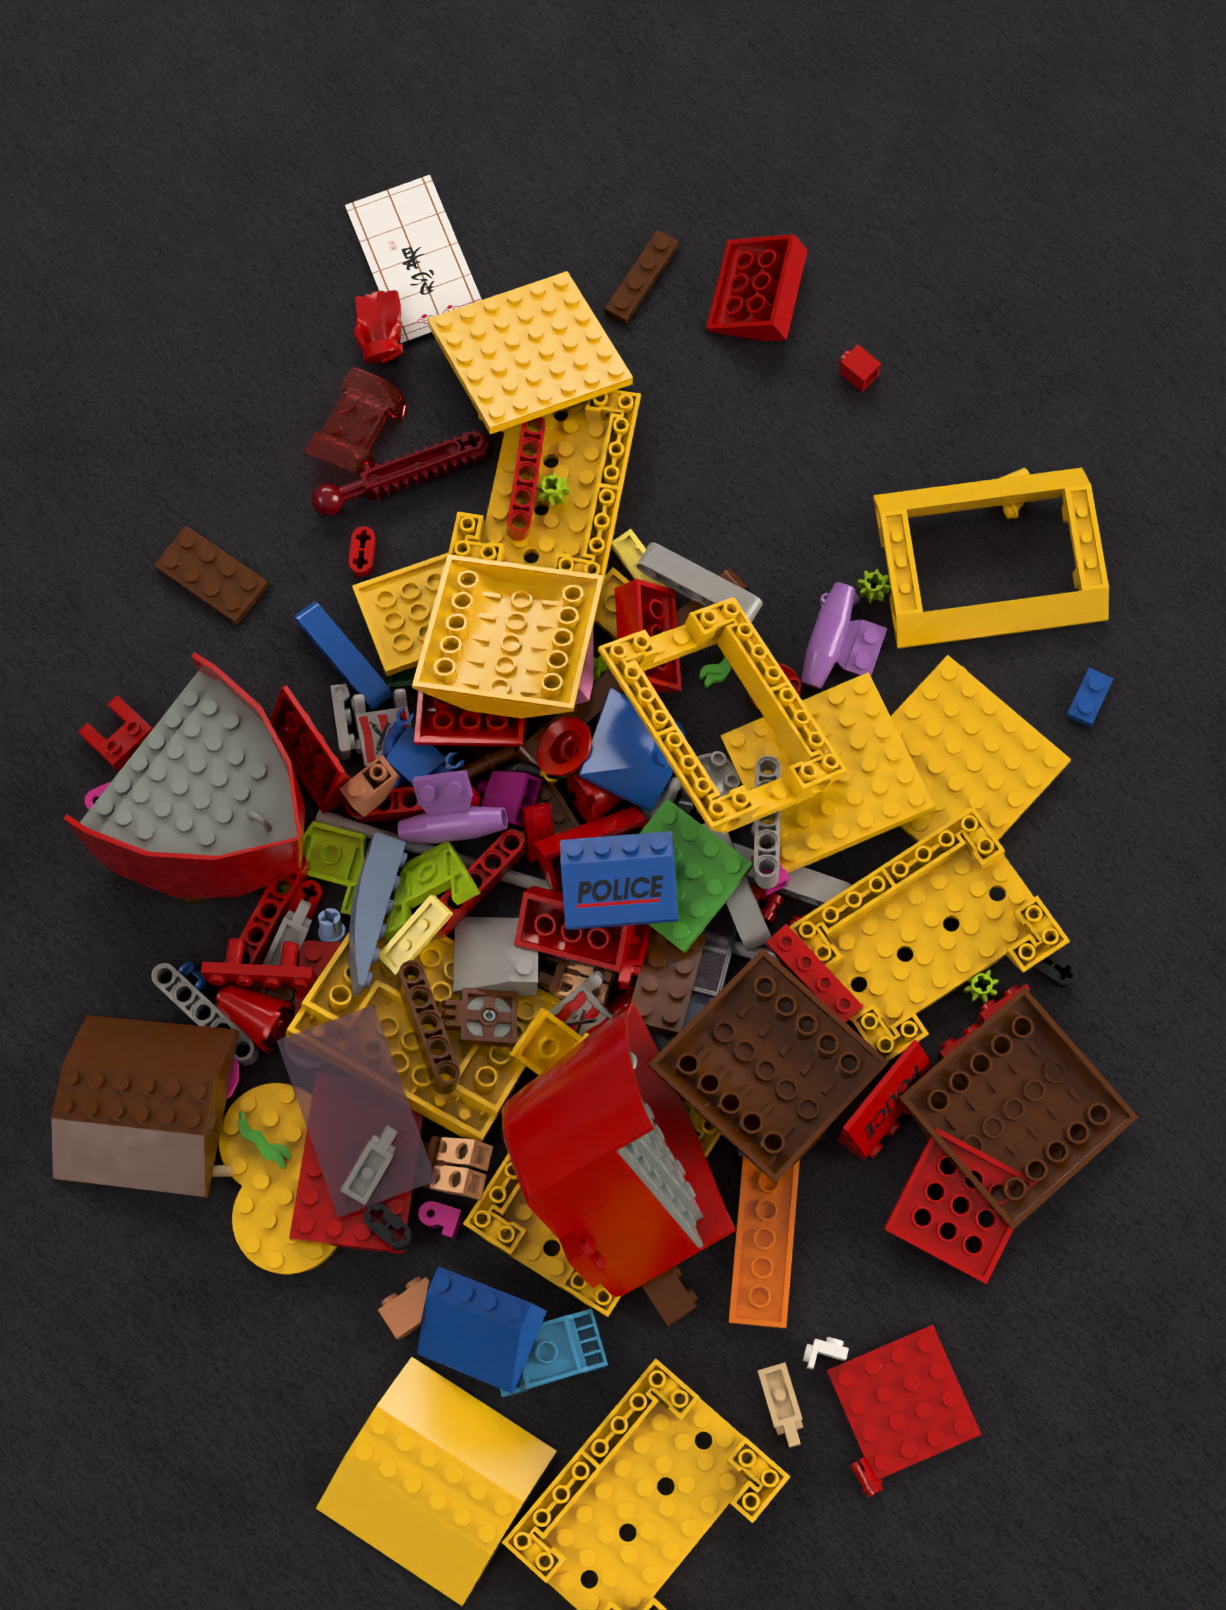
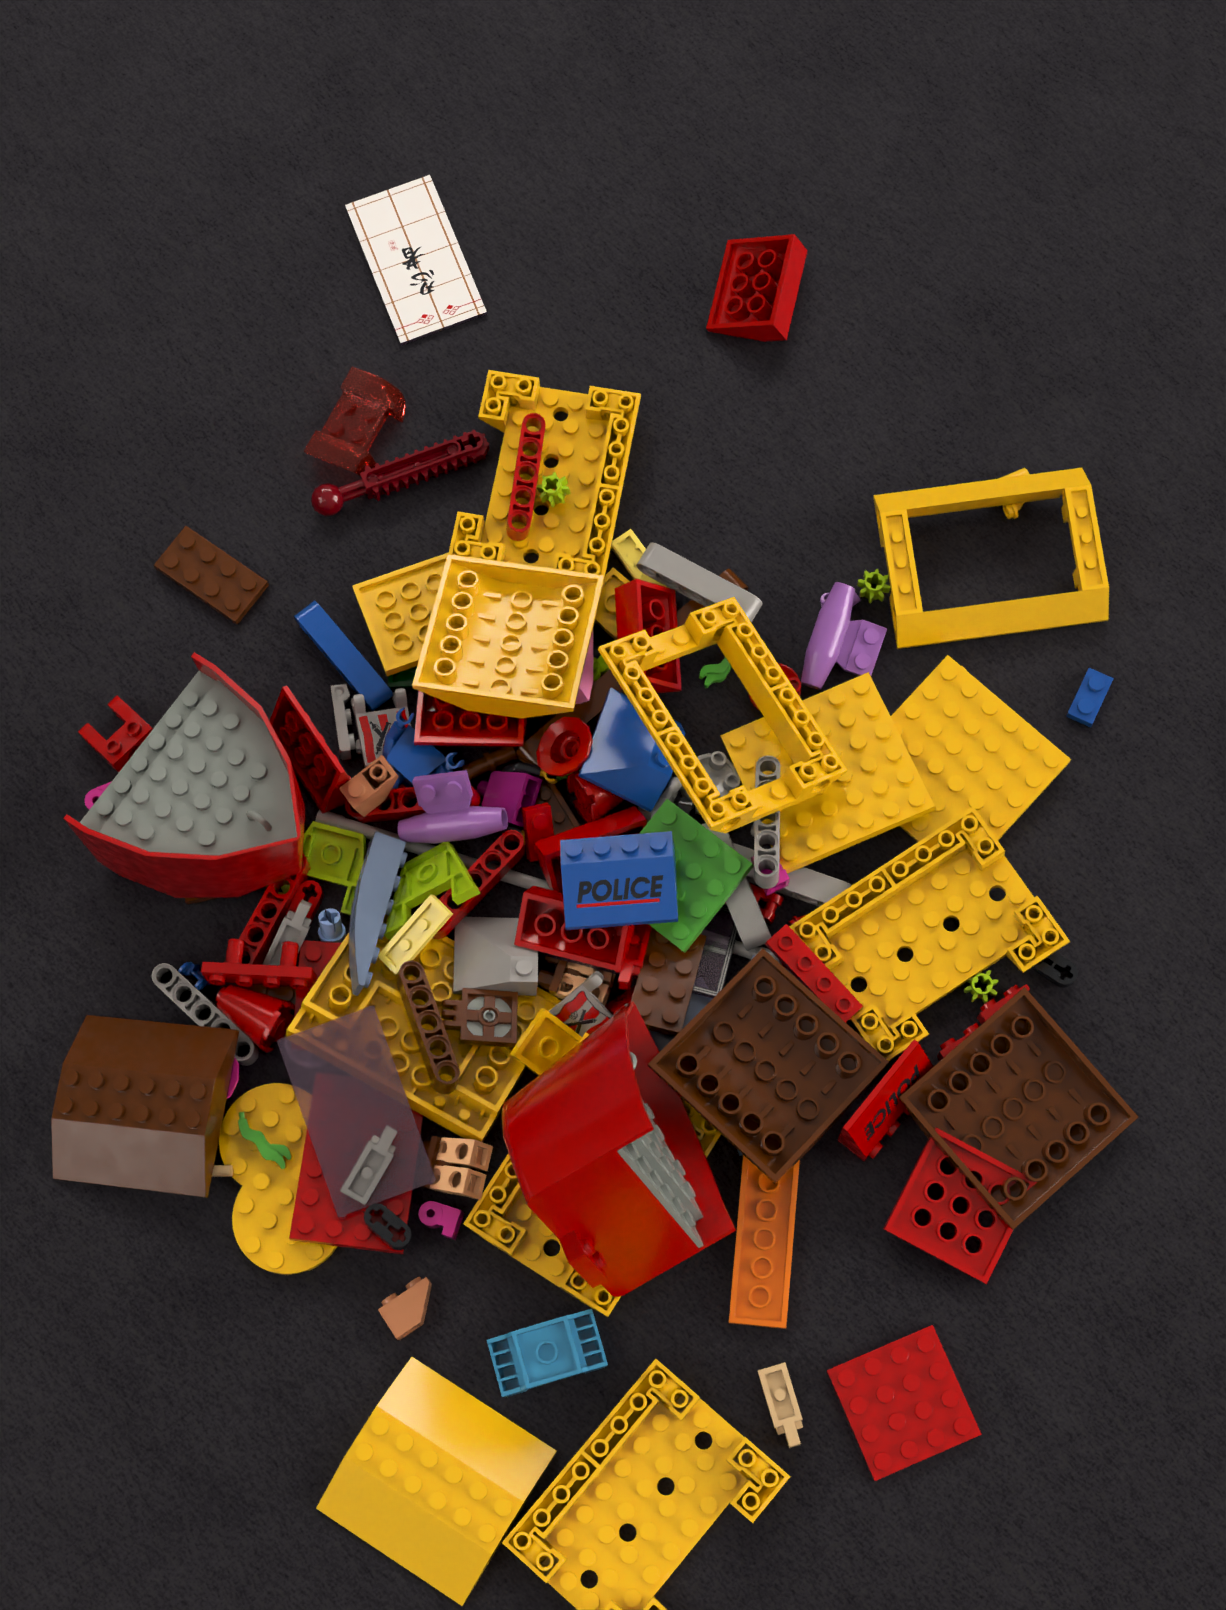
red beam [349,526,377,577] -> none
red hair [354,290,403,364] -> none
blue slope [417,1267,547,1394] -> none
yellow plate [428,271,633,434] -> none
reddish brown plate [605,230,679,324] -> none
reddish brown brick [641,1265,698,1327] -> none
white bracket [803,1337,849,1370] -> none
red brick [839,345,881,392] -> none
red pin [850,1457,883,1498] -> none

